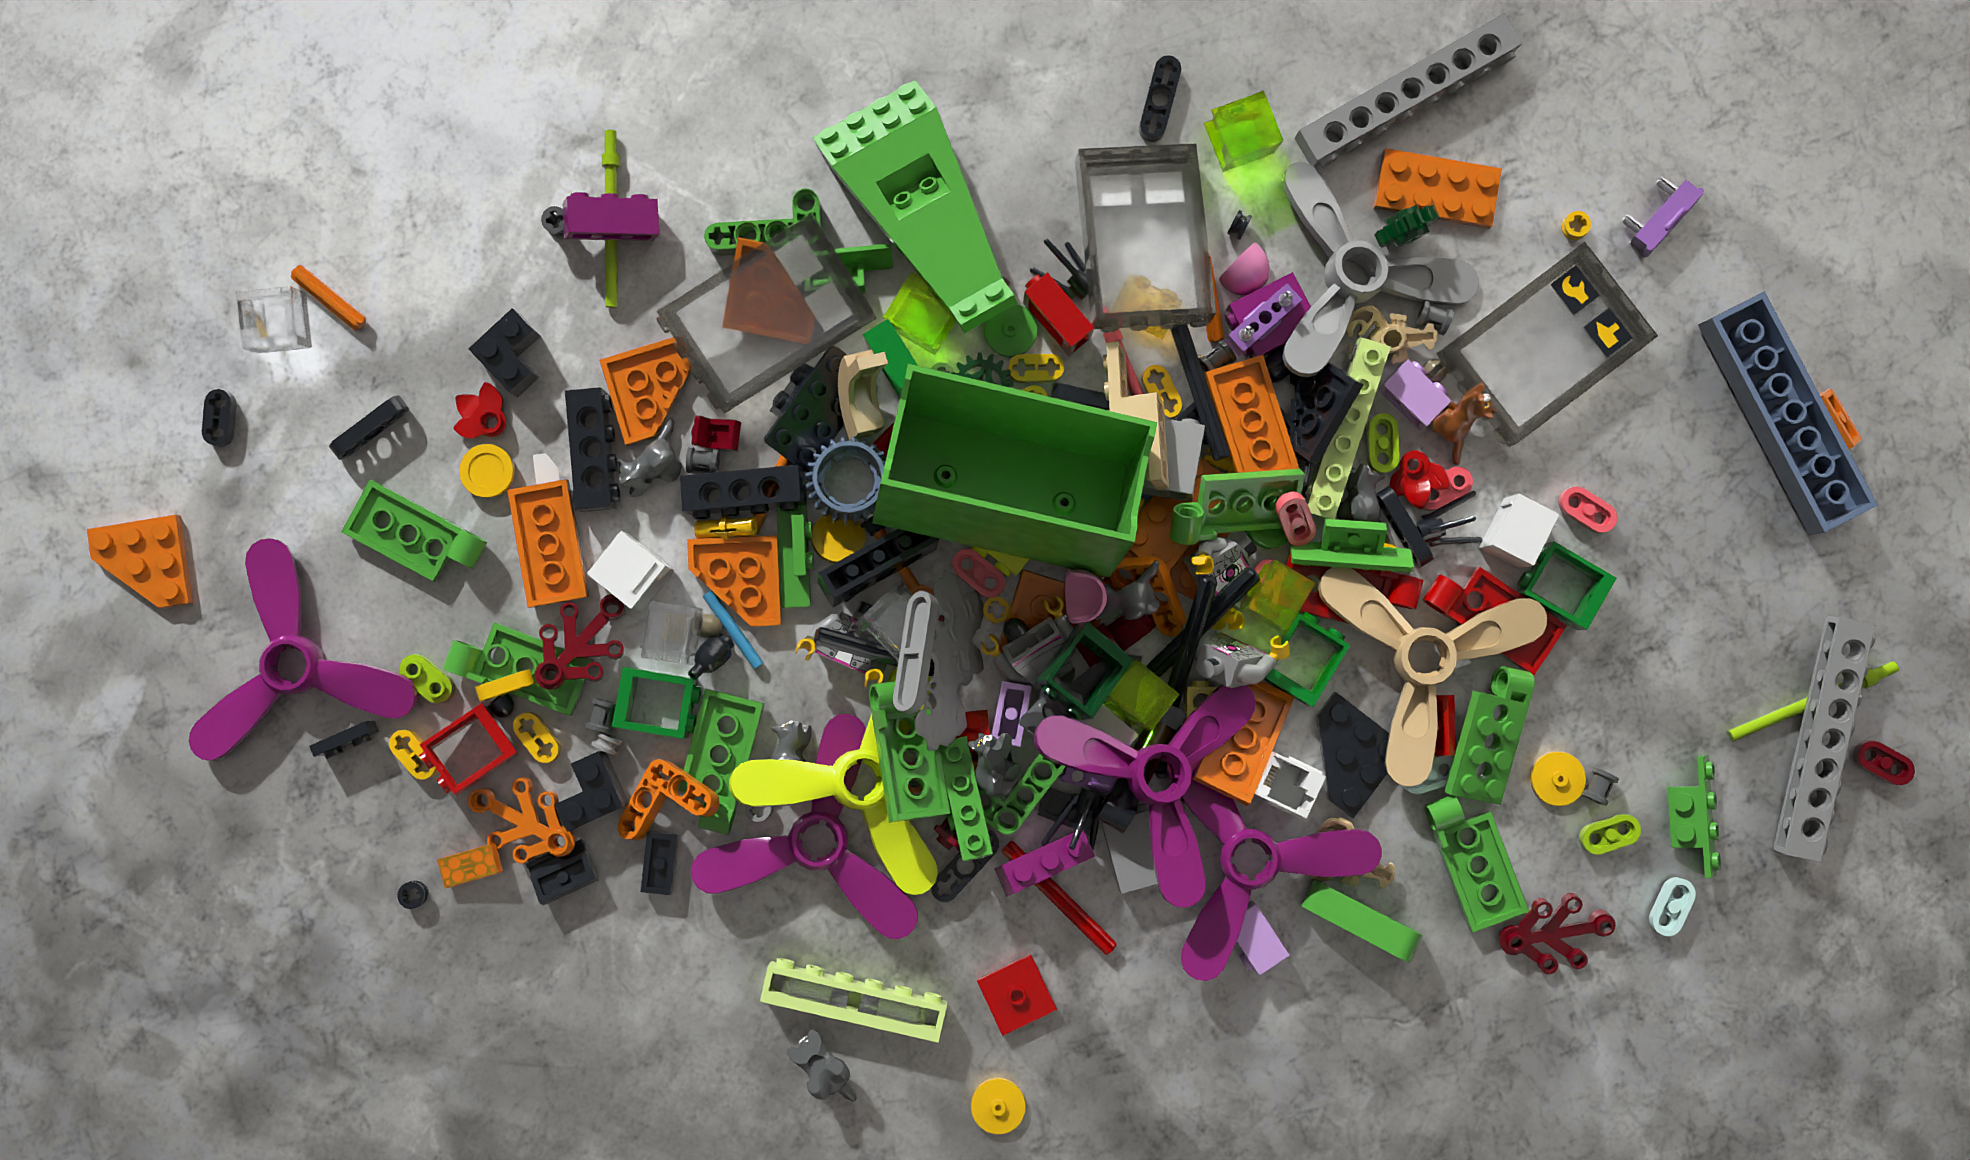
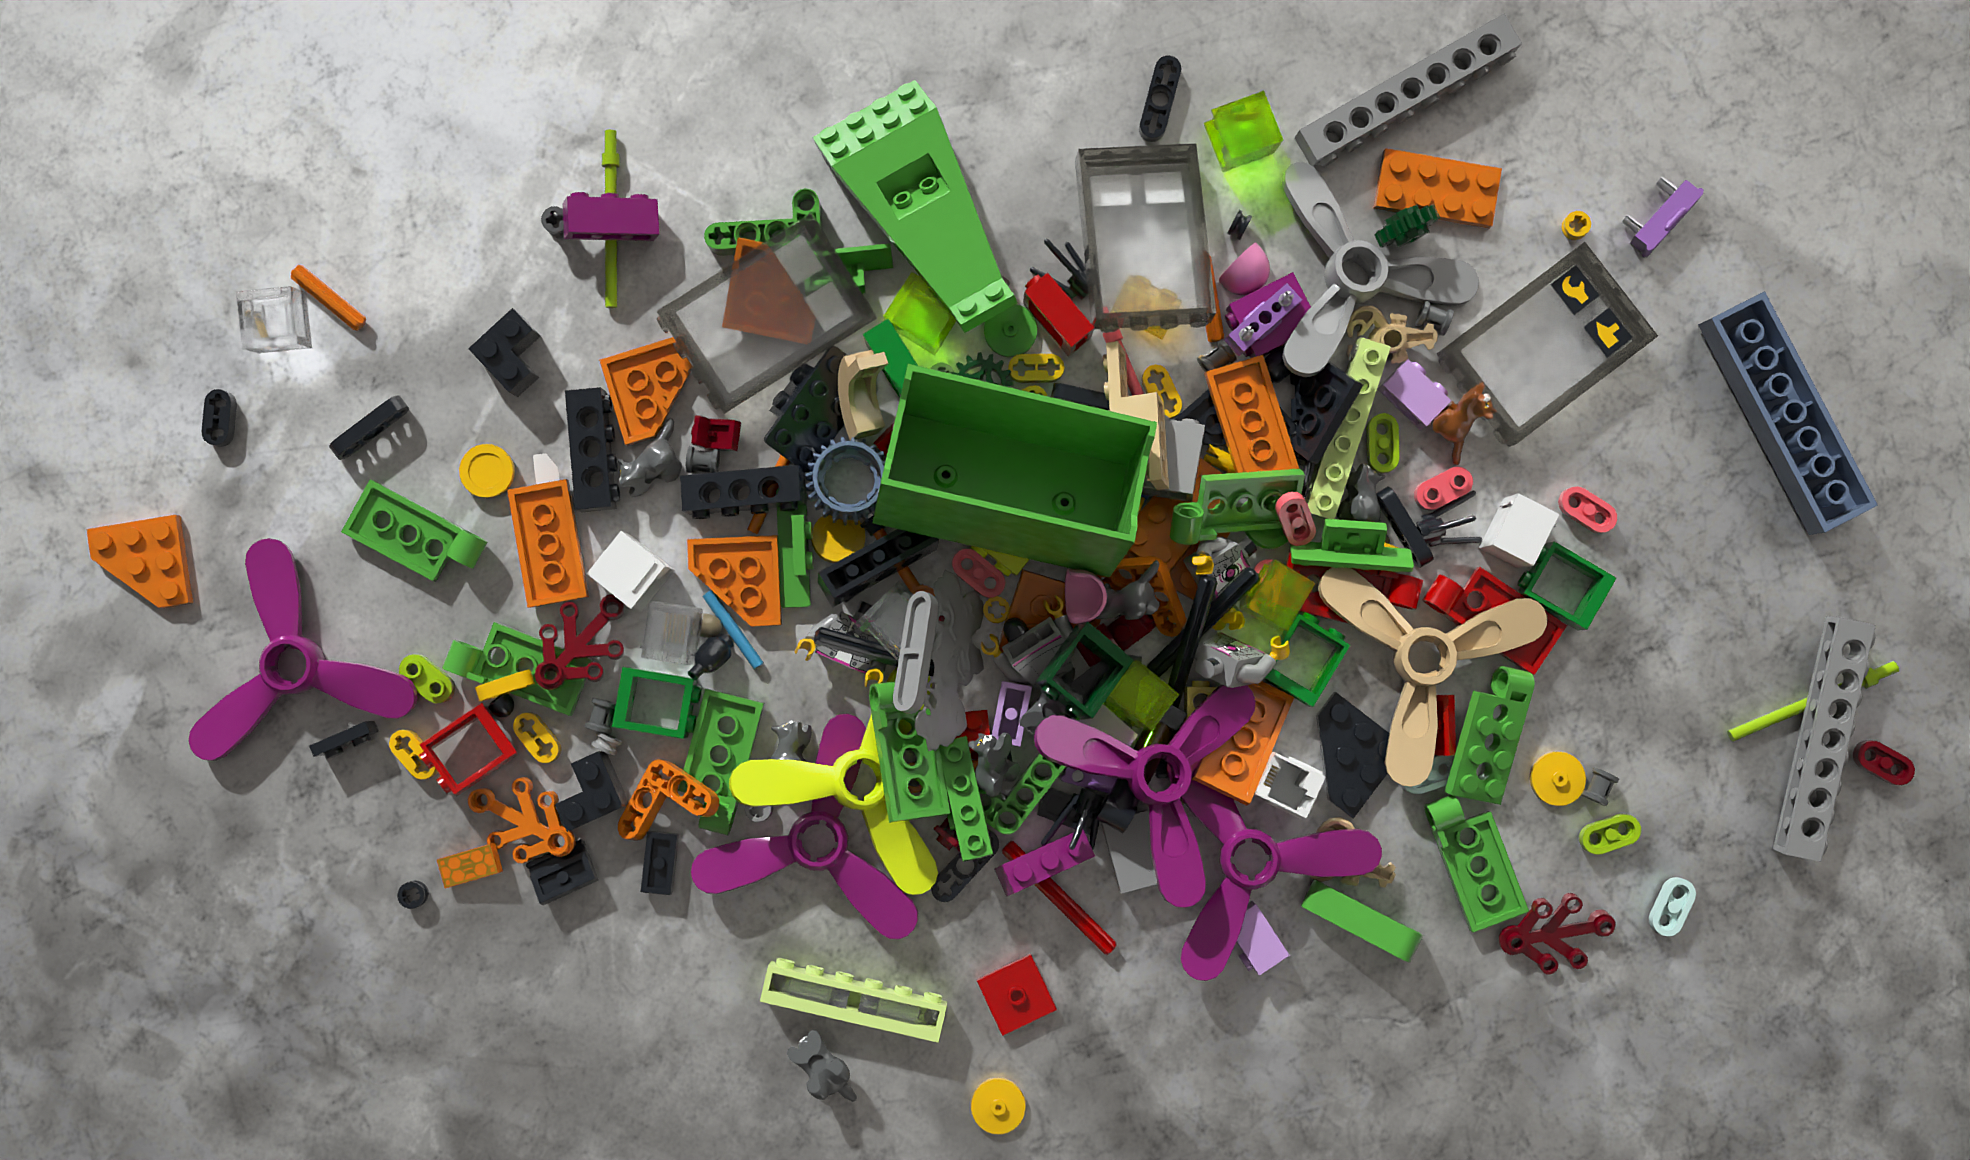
red plate [453,382,507,439] -> none
yellow pin [694,516,758,539] -> none
black axle [1169,318,1230,461] -> none
red plate [1389,450,1450,509] -> none
dark tan hinge [1423,359,1447,383] -> none
bright green bracket [1667,755,1721,878] -> none
orange plate [1820,388,1862,449] -> none

